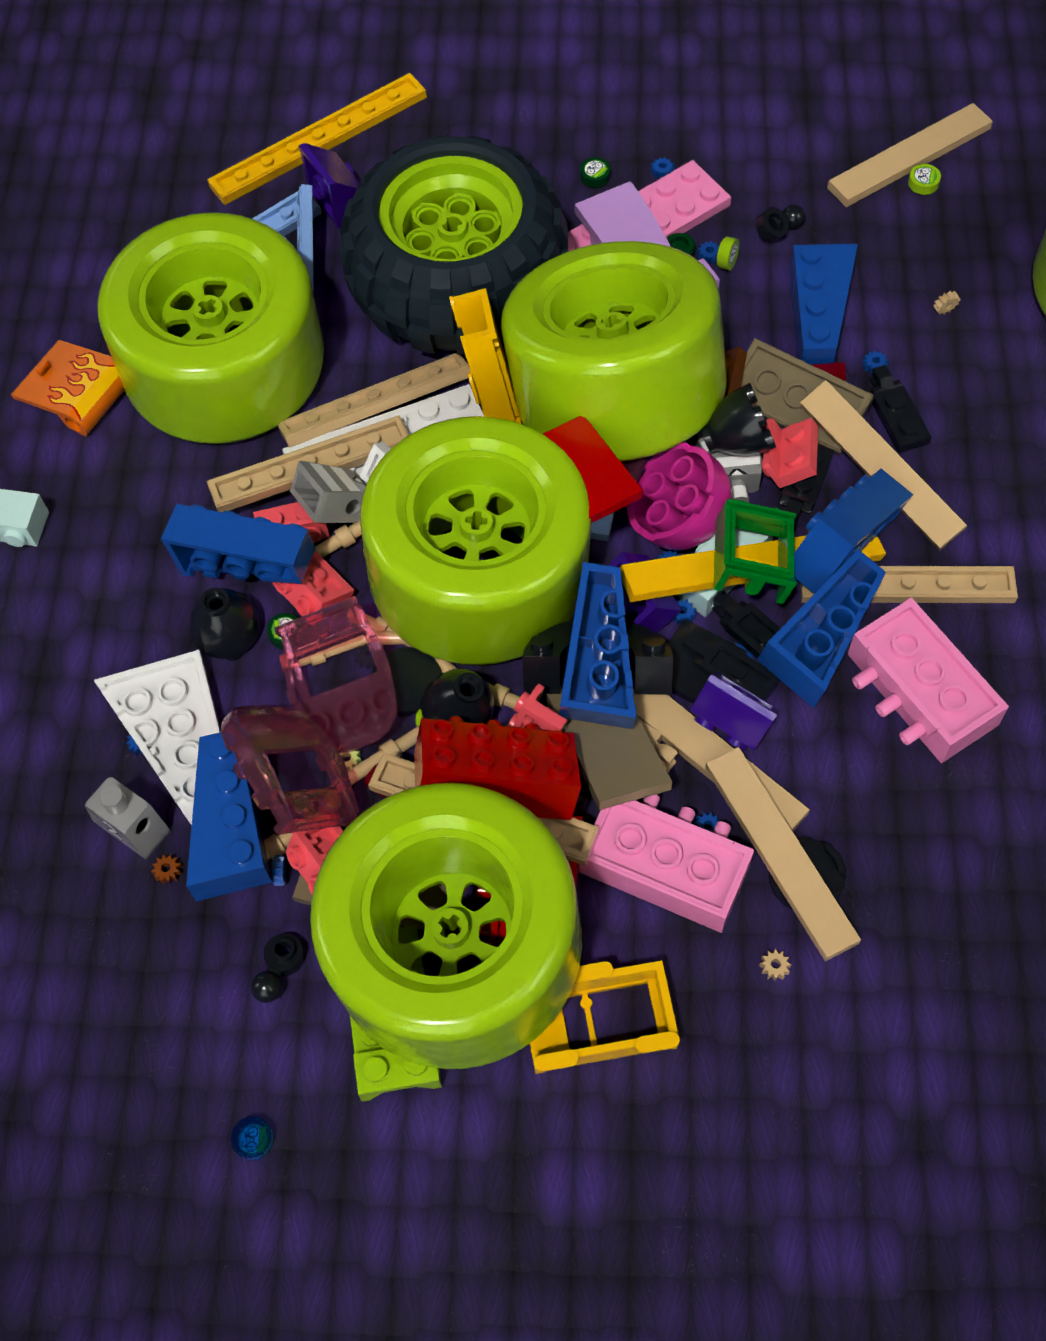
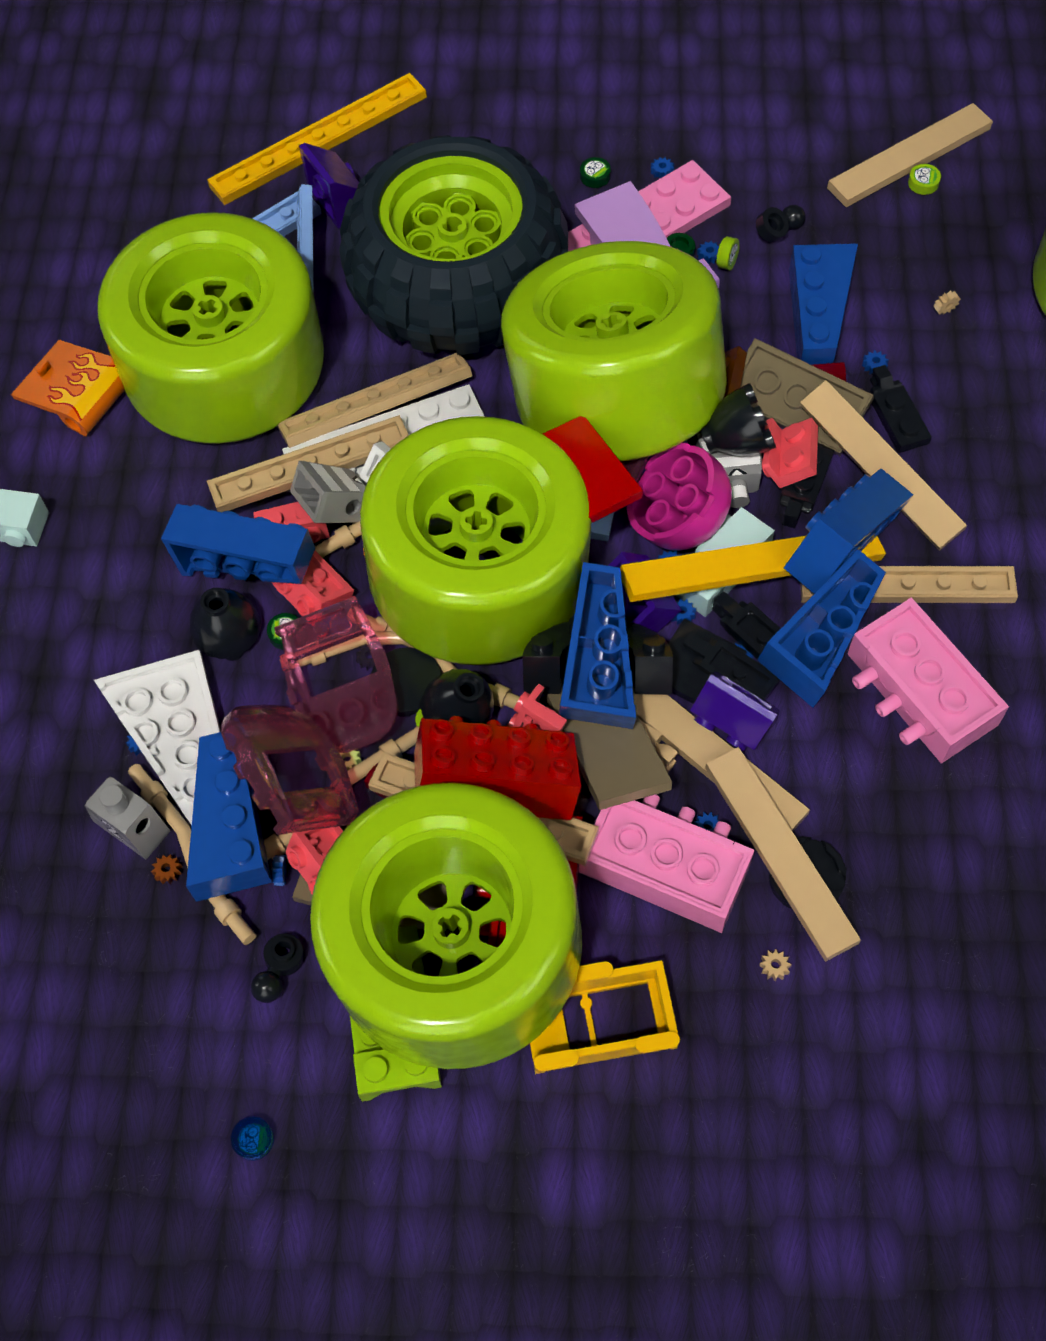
yellow piece [449,288,522,424] -> none
green window [713,498,796,604] -> none
none -> tan bar [128,764,256,945]

